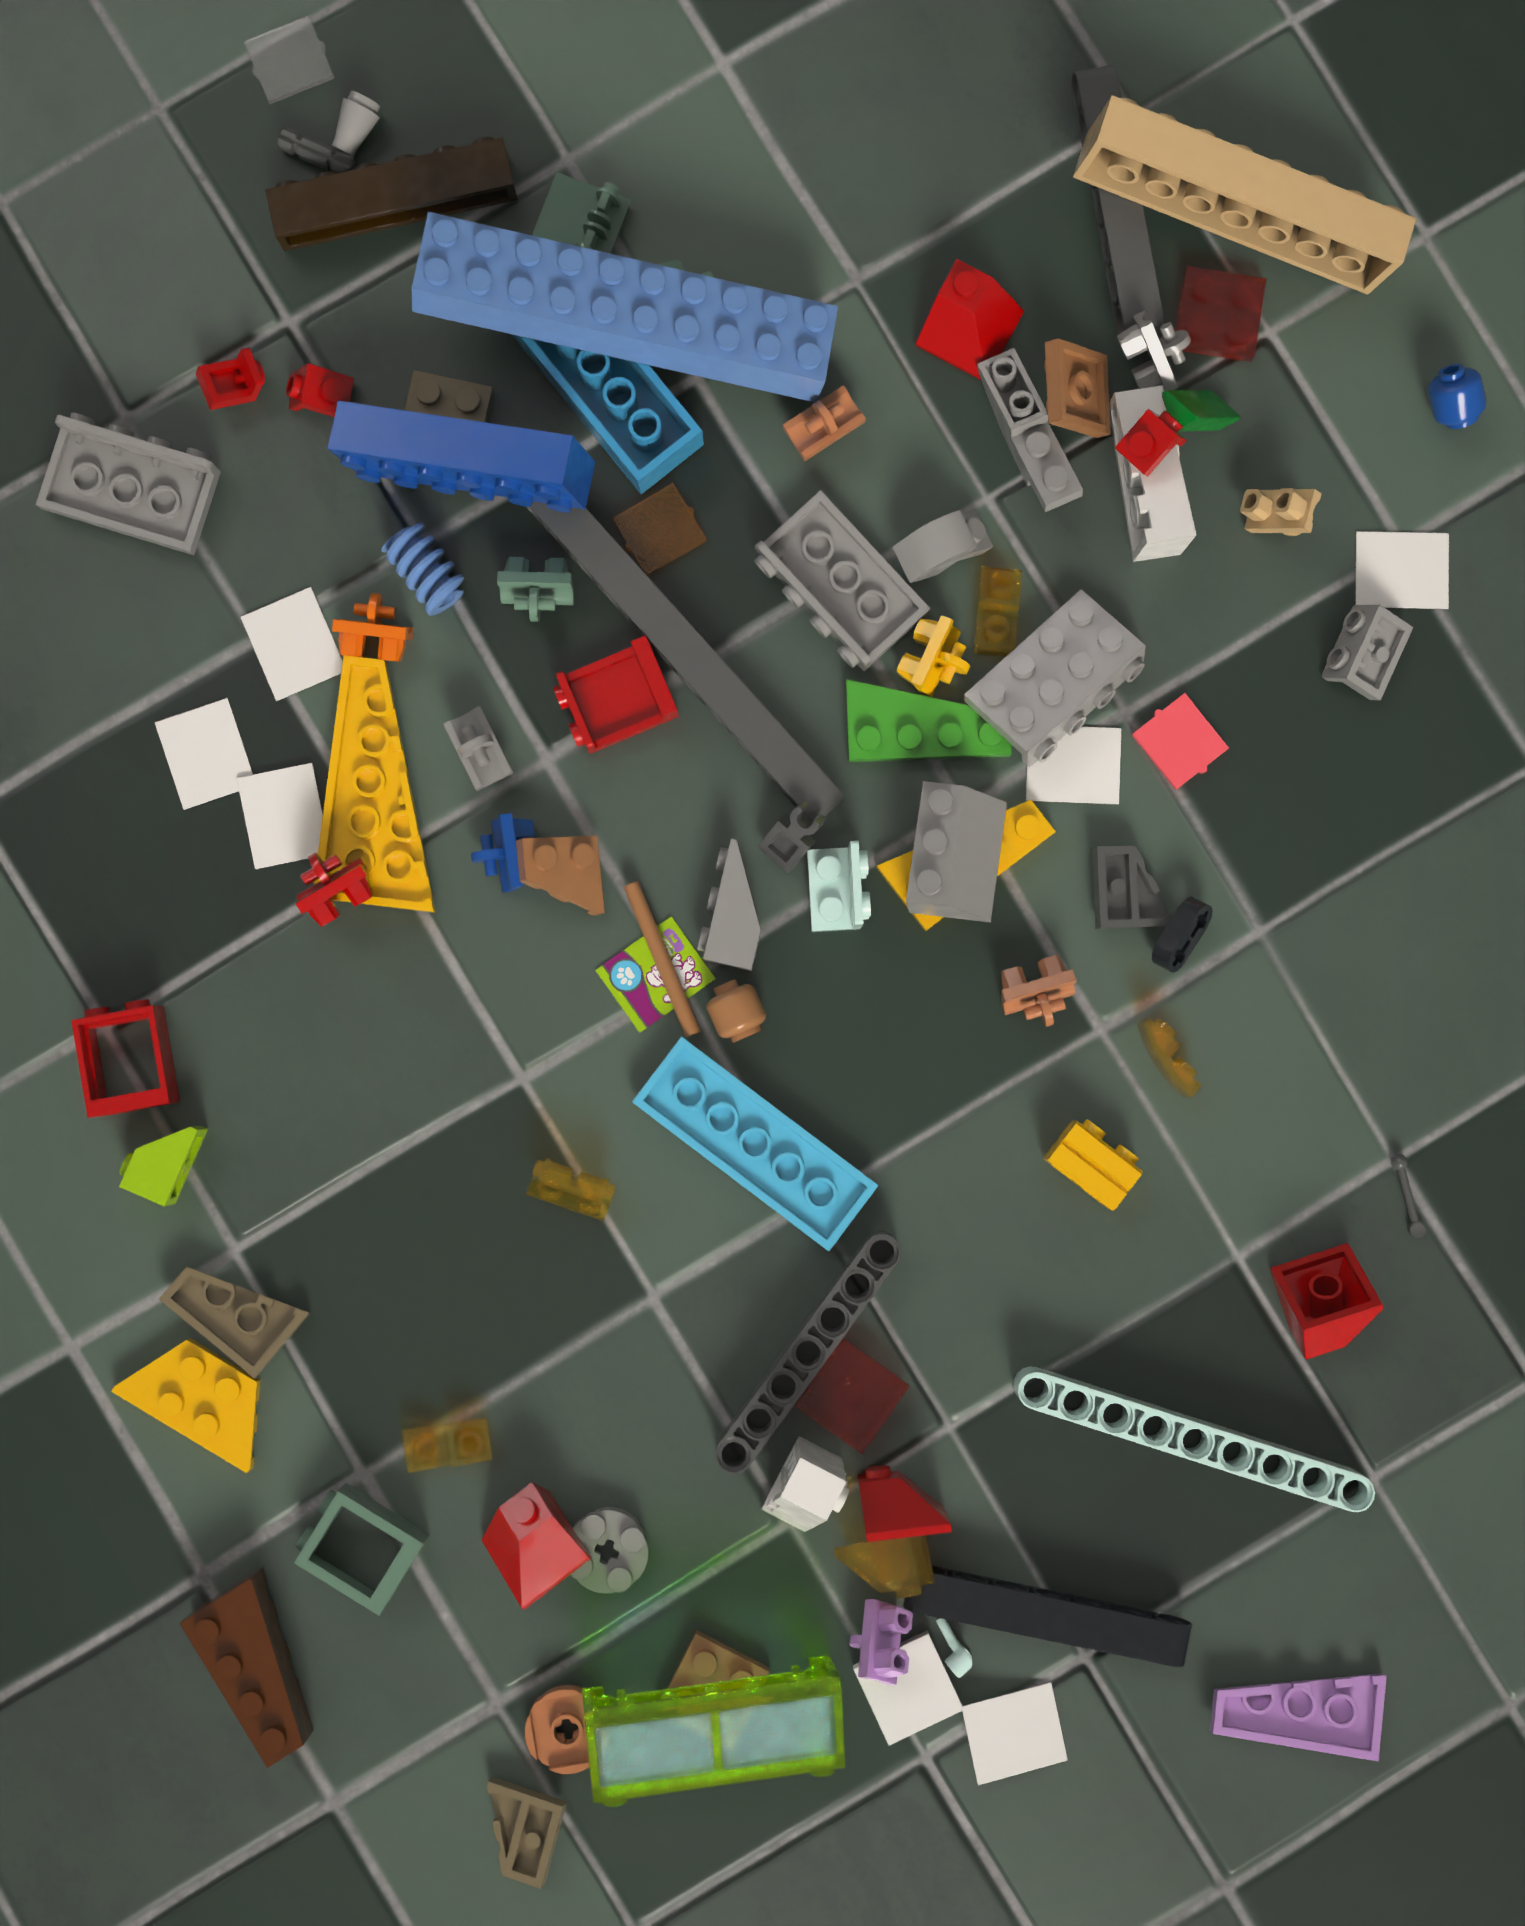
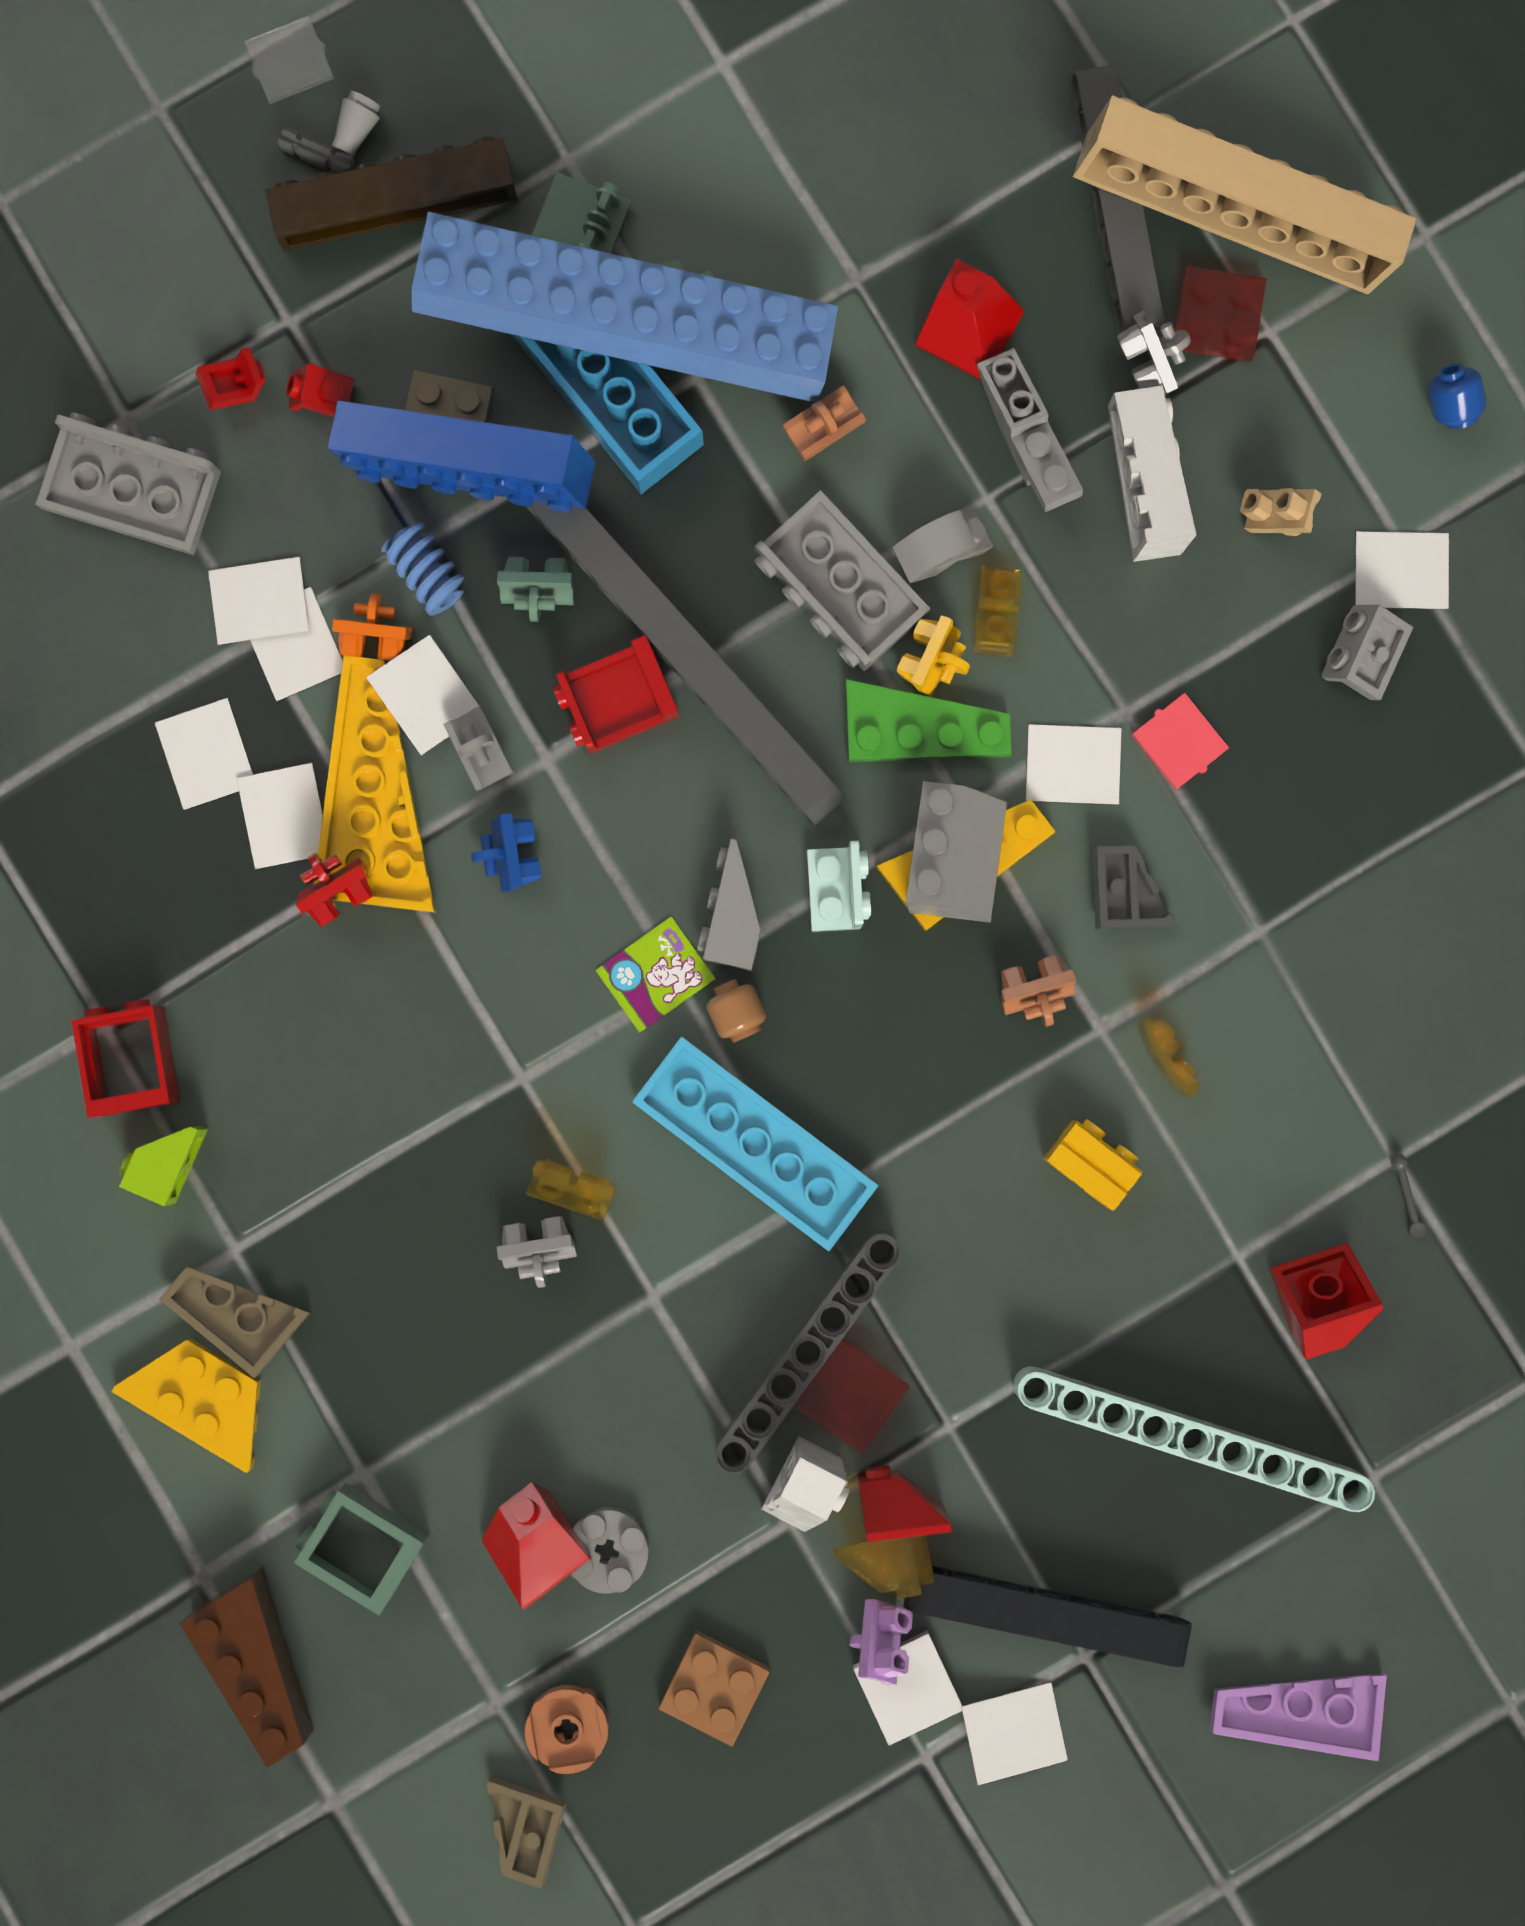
clear yellow slope [401,1417,492,1473] -> none
medium nougat wing [516,836,605,916] -> none
windscreen [582,1655,845,1807] -> none
clear orange piece [612,483,707,576] -> none
medium nougat bar [623,881,701,1037] -> none
flat silver plate [757,800,825,873] -> none
light aqua hand [936,1618,972,1678] -> none
light grey bracket [964,589,1145,767] -> none
medium nougat plate [1044,338,1111,438] -> none
red bracket [1115,409,1187,477] -> none
black beam [1152,896,1213,973] -> none
green slope [1162,390,1241,432] -> none
none -> white sticker [208,557,309,645]
none -> white sticker [366,635,479,755]
none -> light grey hips [497,1216,578,1288]

